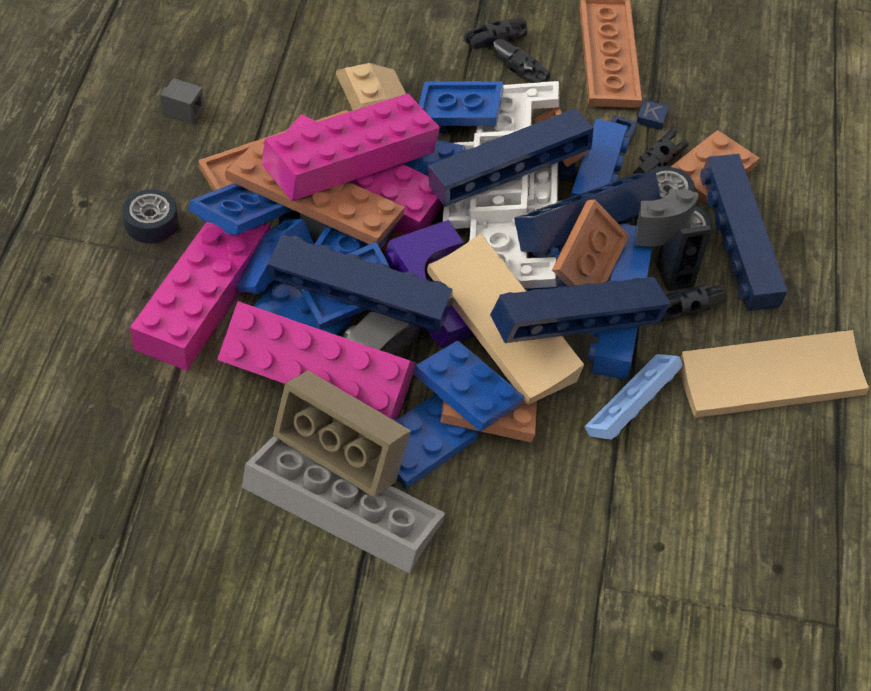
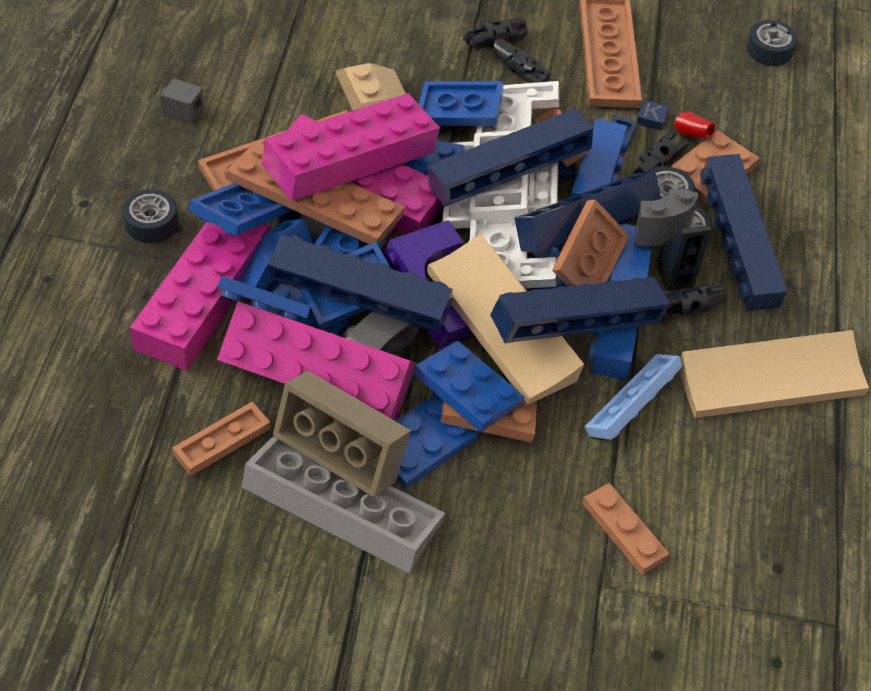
none -> nougat plate [172,401,271,476]
none -> blue plate [218,276,311,321]
none -> nougat plate [582,483,669,575]
none -> red cone [674,111,716,138]
none -> black wheel [747,20,798,66]

